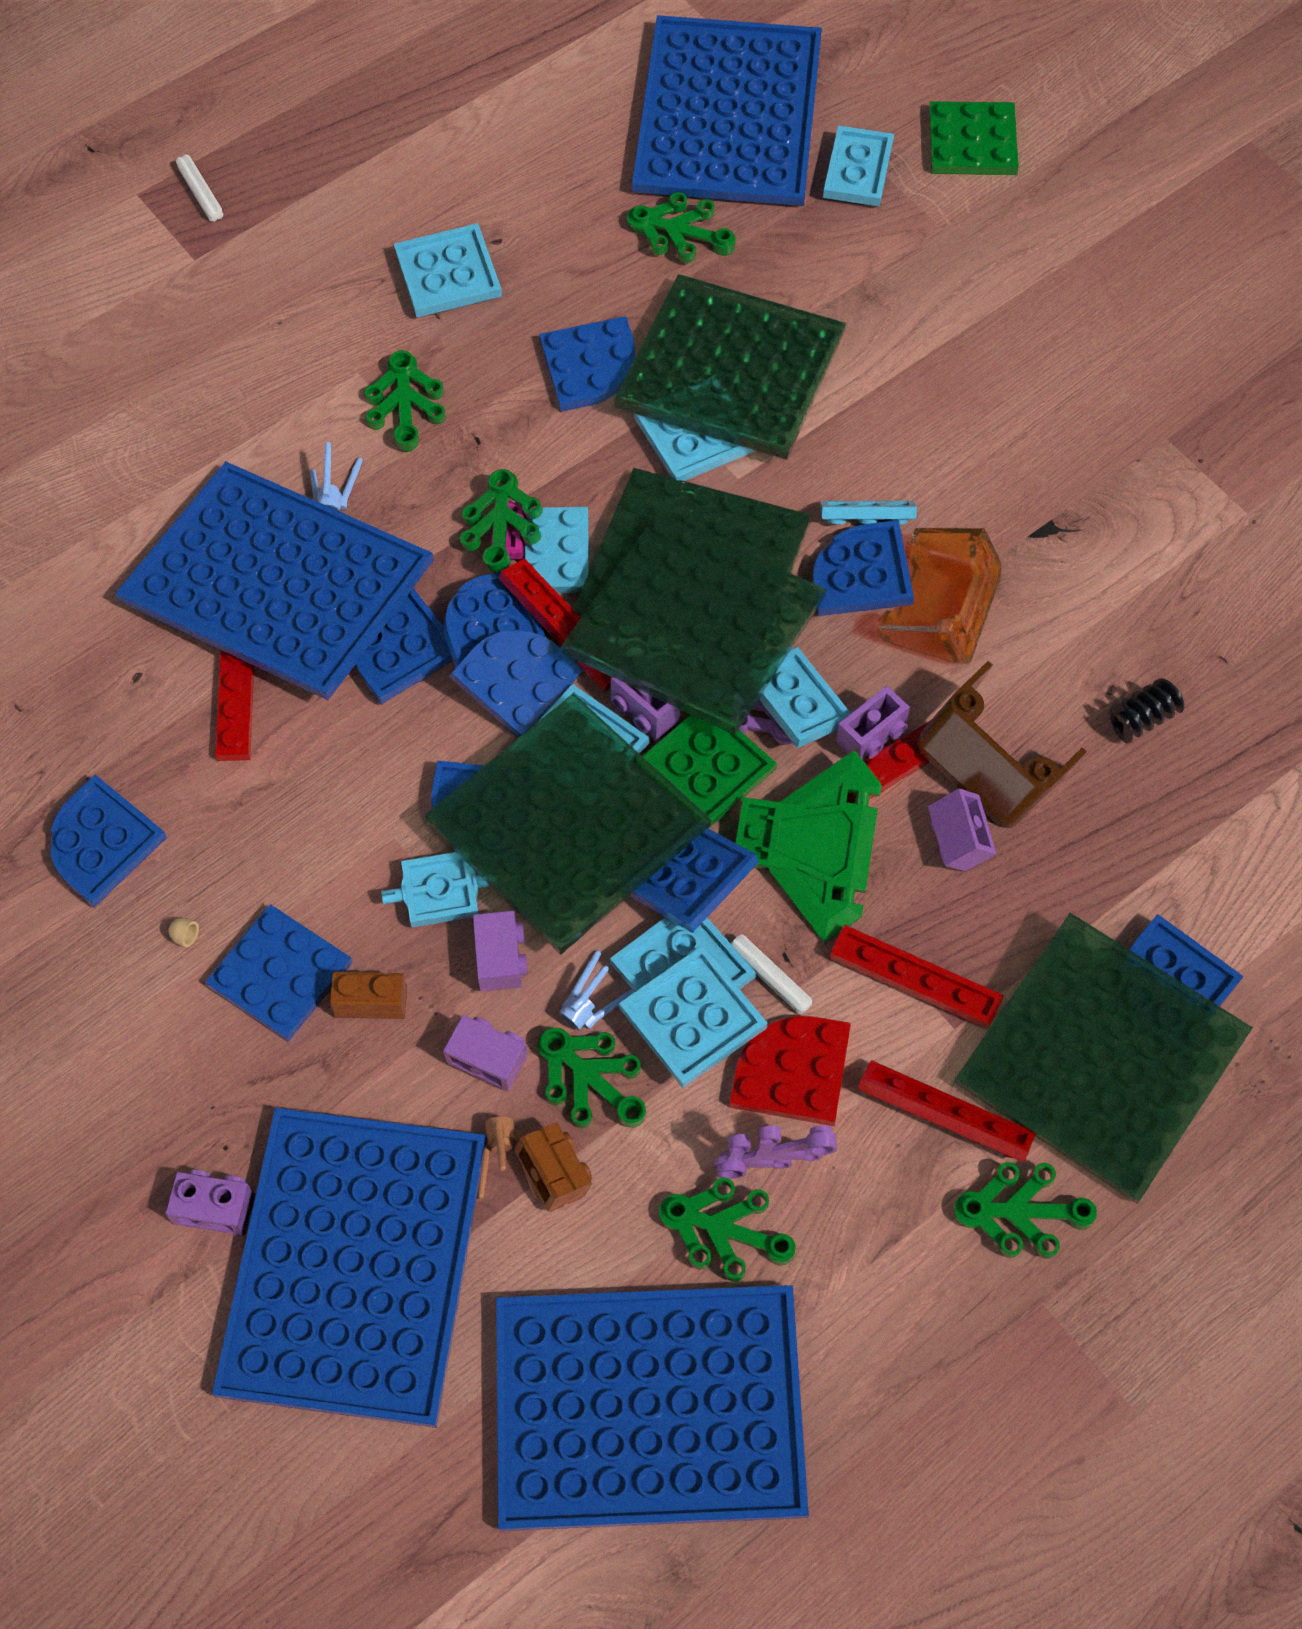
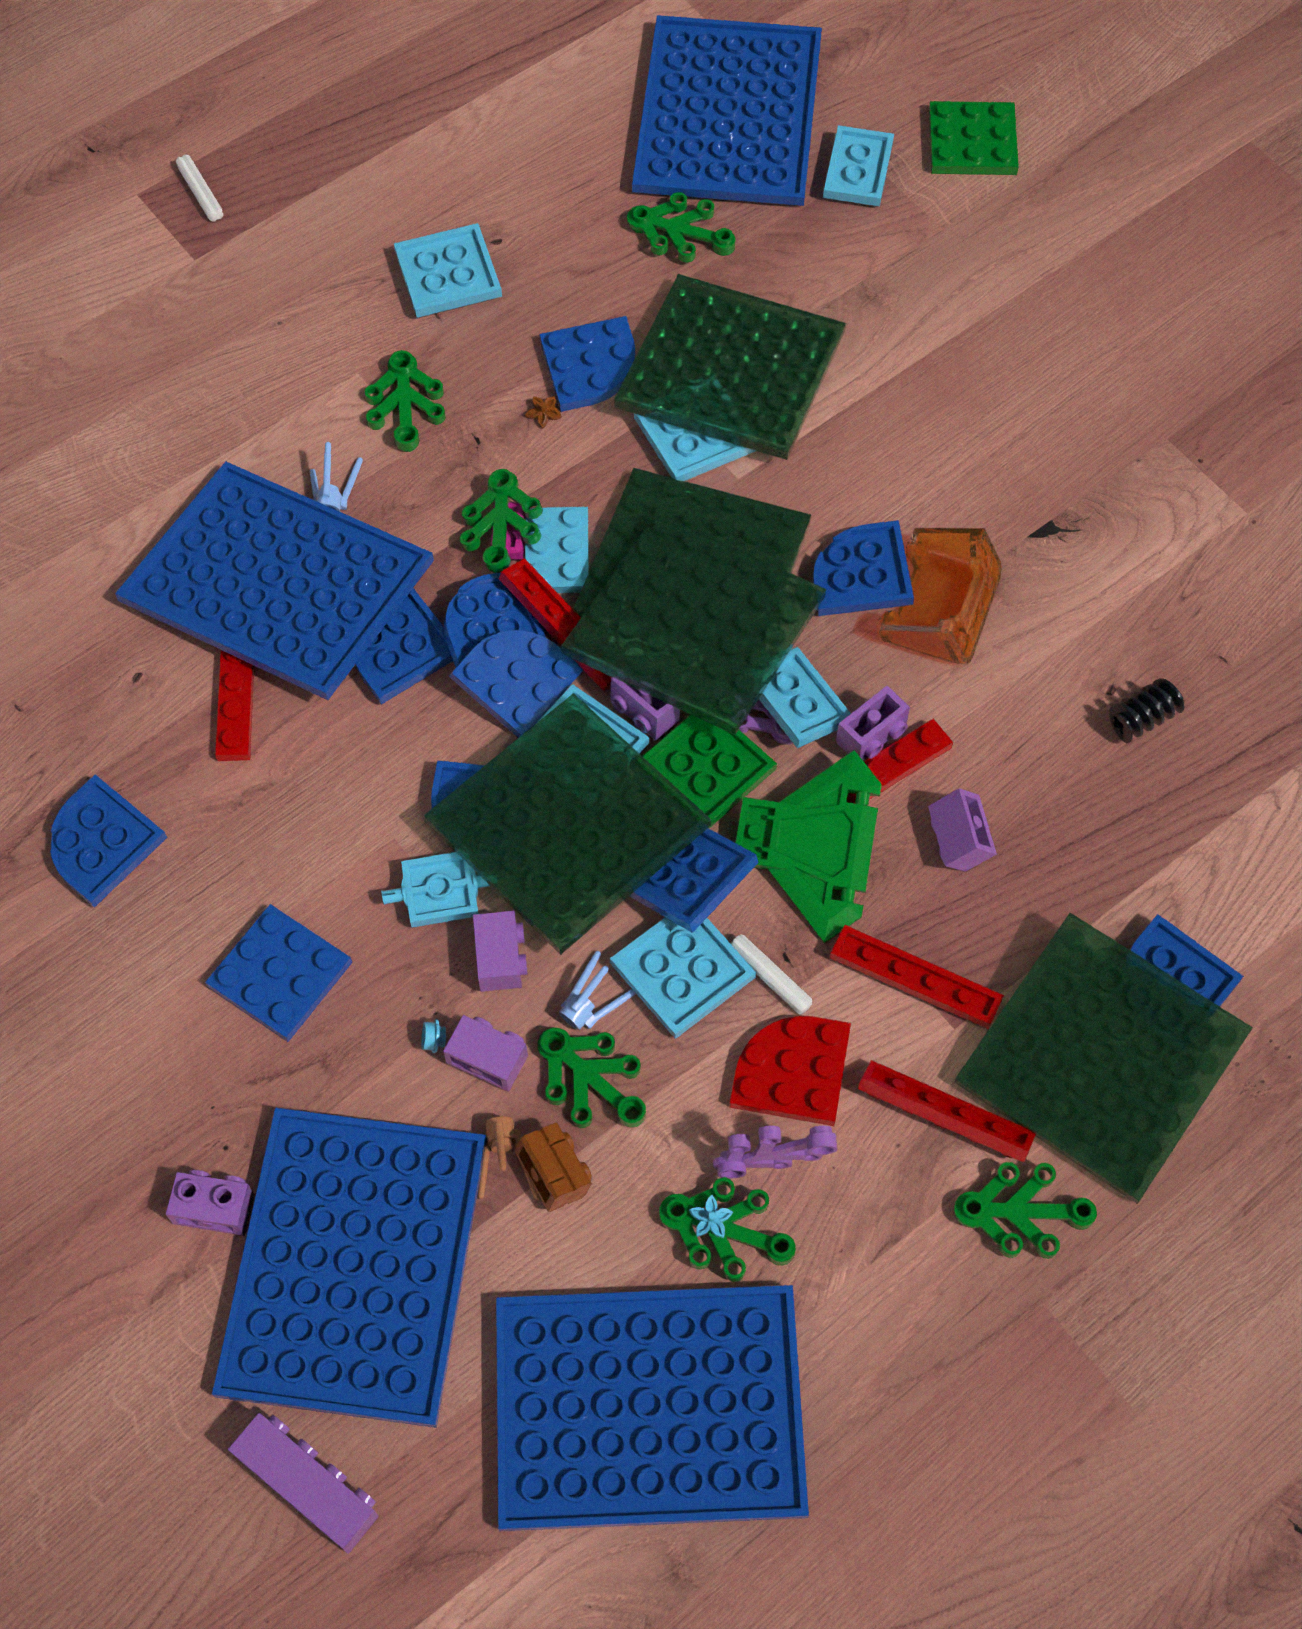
tan hinge [168,917,199,947] -> none
dark orange brick [330,972,407,1019] -> none
medium azure plate [619,945,768,1088] -> none
medium azure plate [820,501,917,524] -> none
reddish brown windscreen [917,661,1087,828] -> none
none -> medium lavender brick [228,1413,379,1554]
none -> medium azure plate [421,1019,446,1053]
none -> dark orange plant [525,396,562,429]
none -> medium azure plant [689,1195,733,1238]

